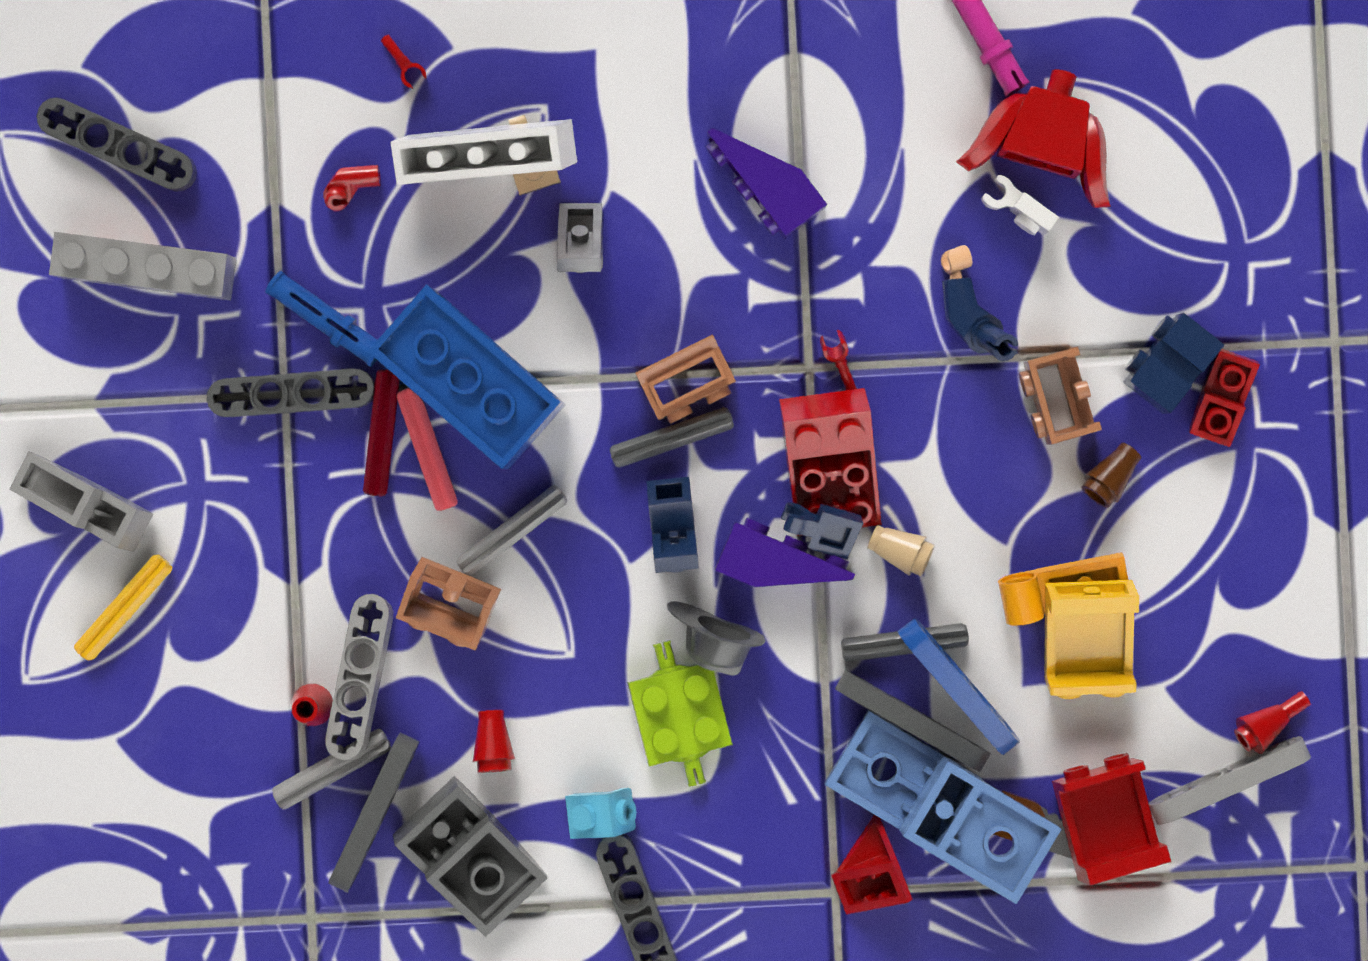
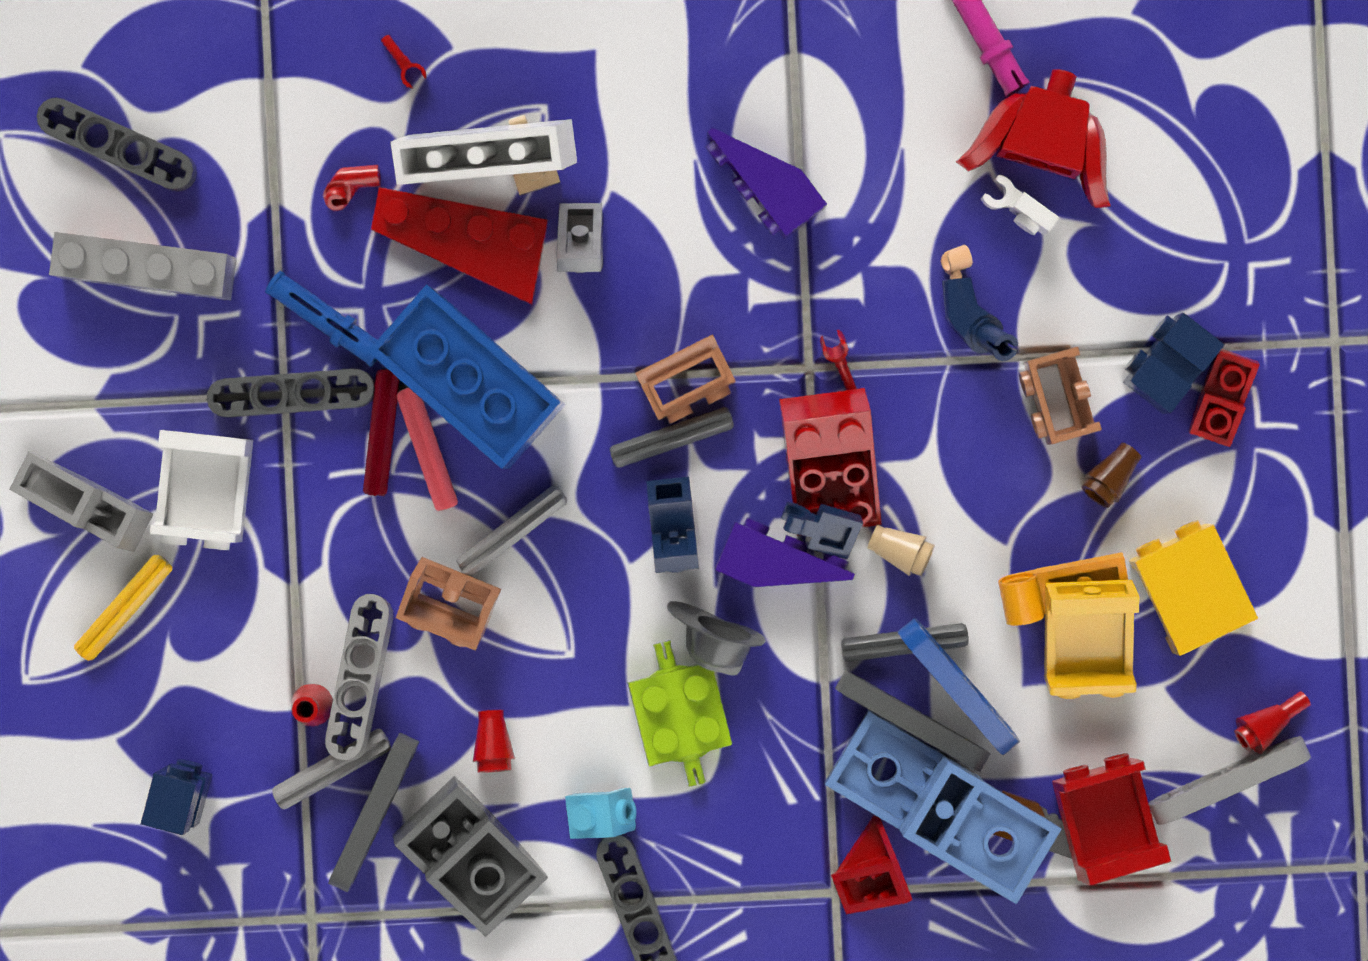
none -> dark blue brick [140,759,212,835]
none -> white panel [149,430,253,550]
none -> red wing [371,187,549,305]
none -> yellow panel [1129,520,1259,656]

